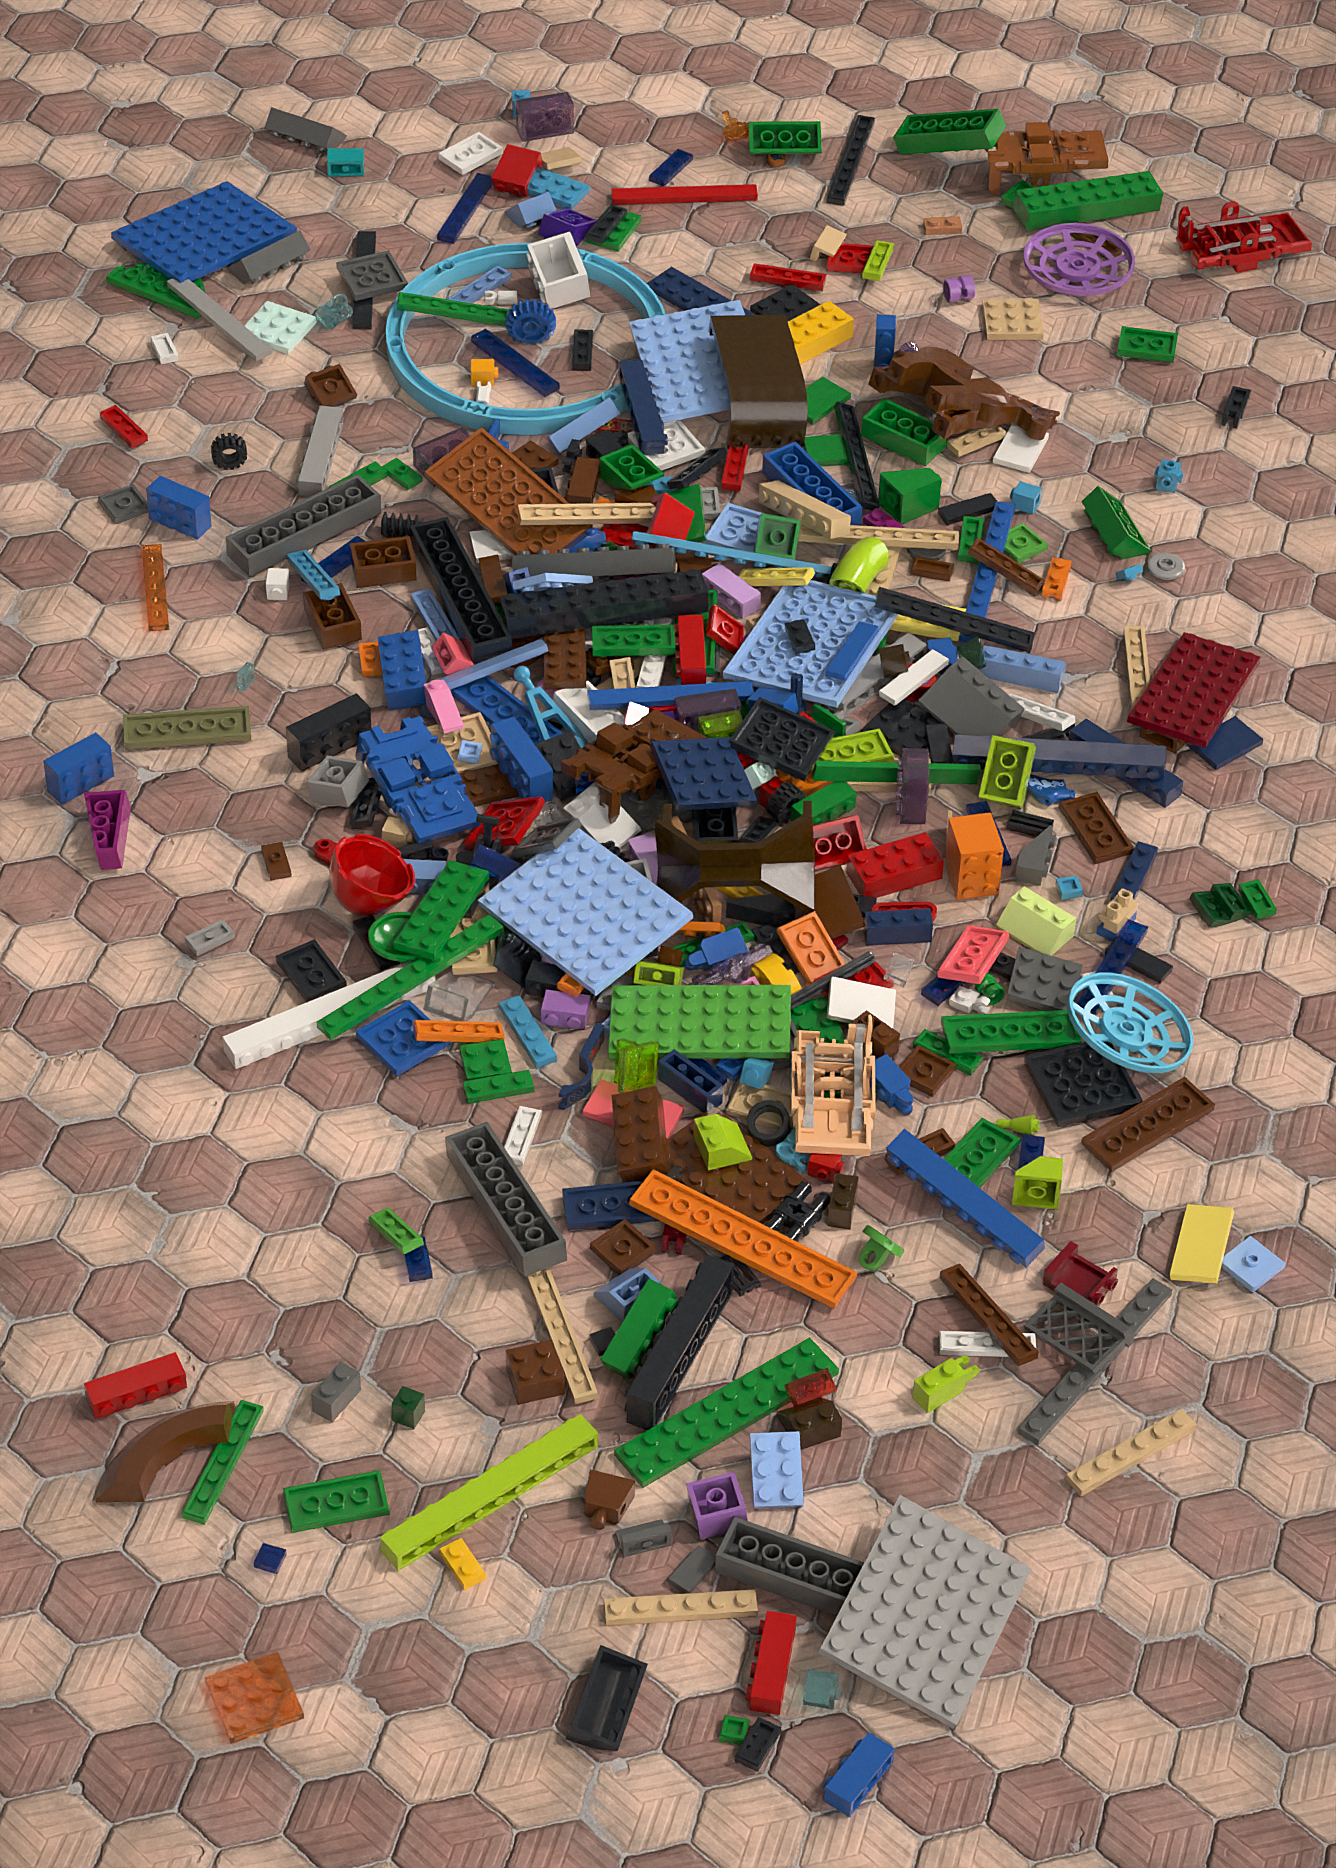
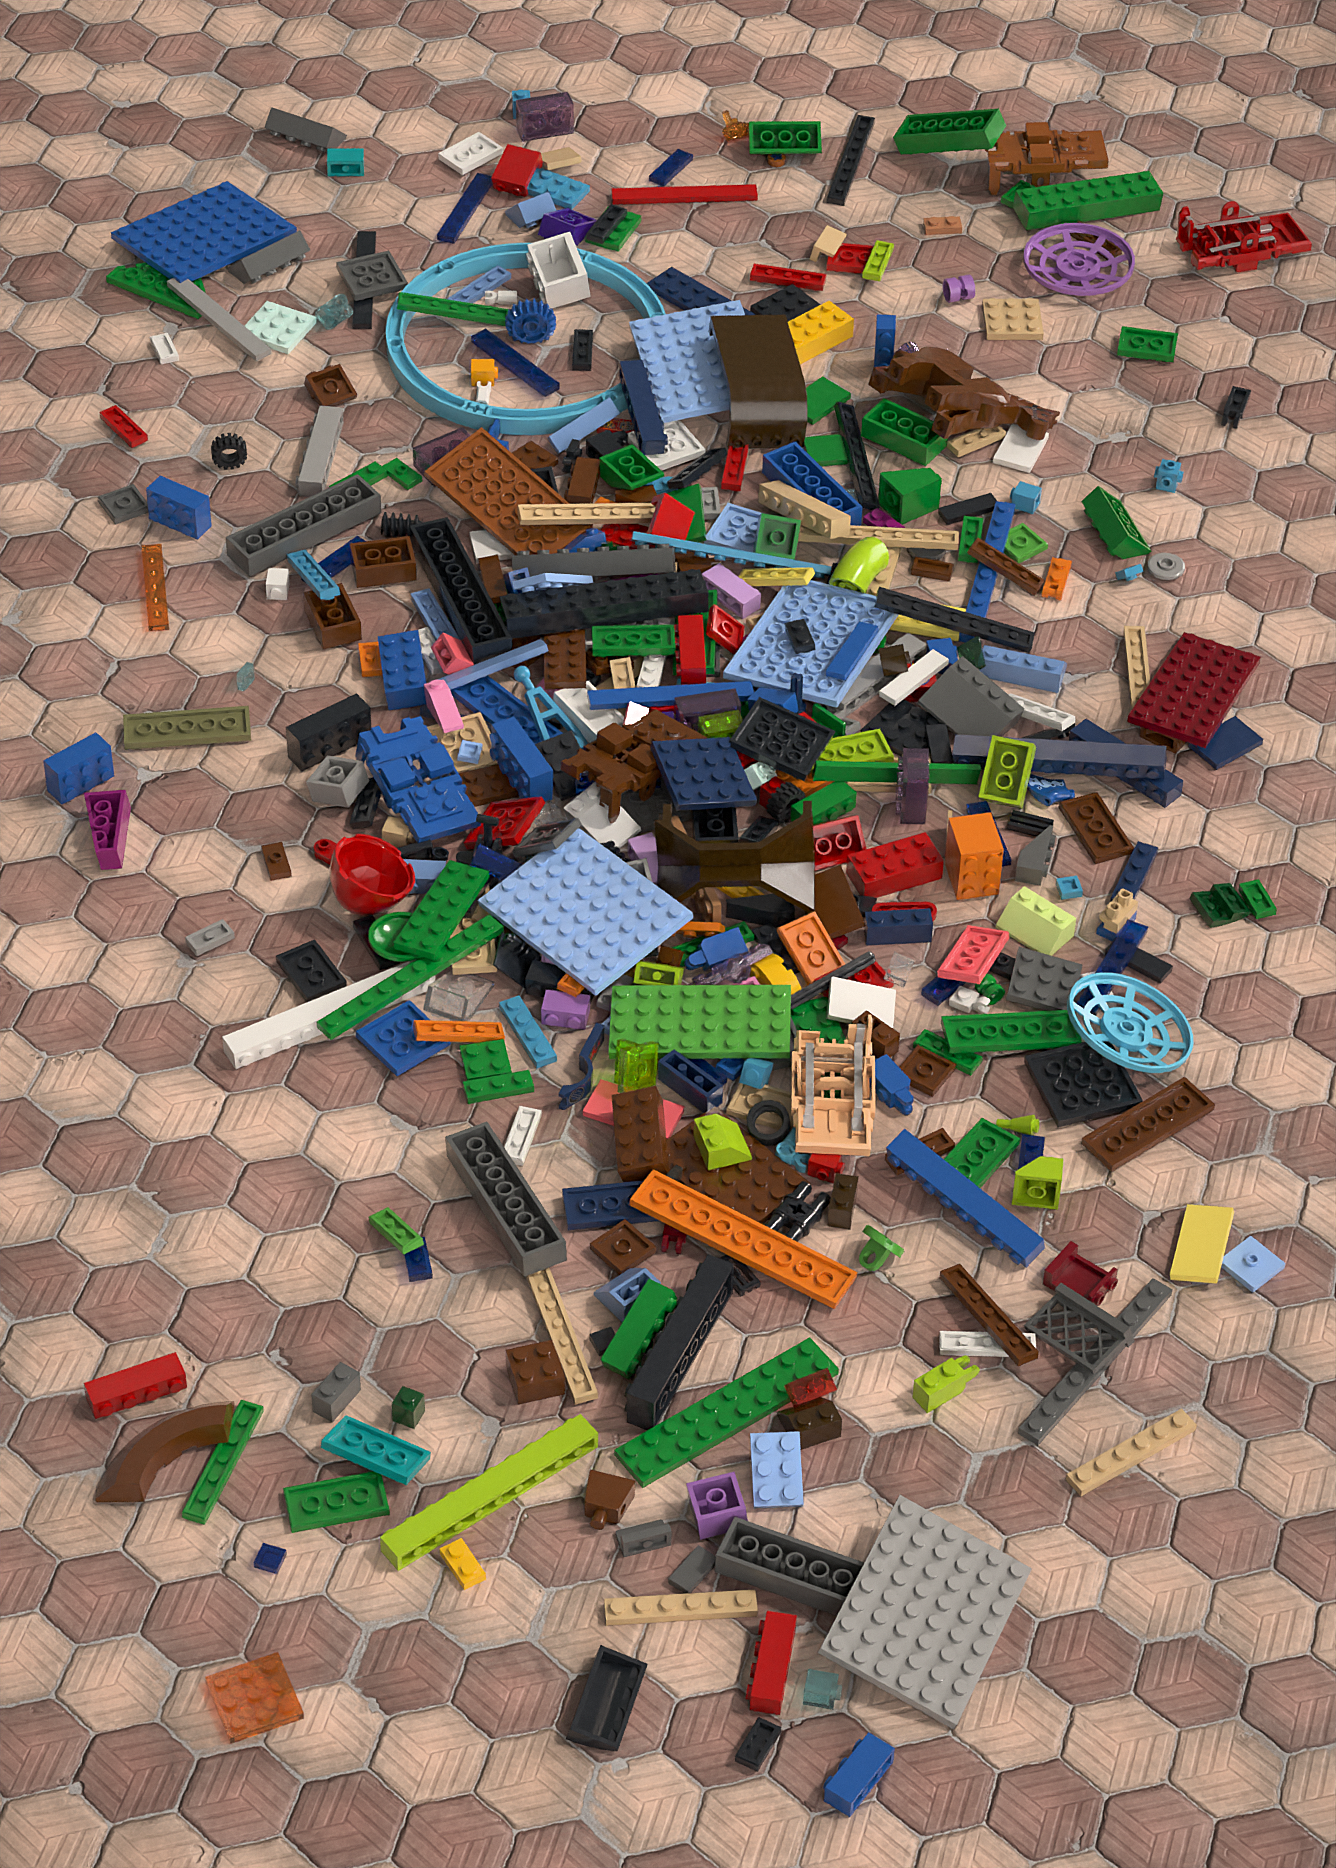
green tile [719,1715,750,1745] -> none
none -> teal plate [321,1415,431,1485]

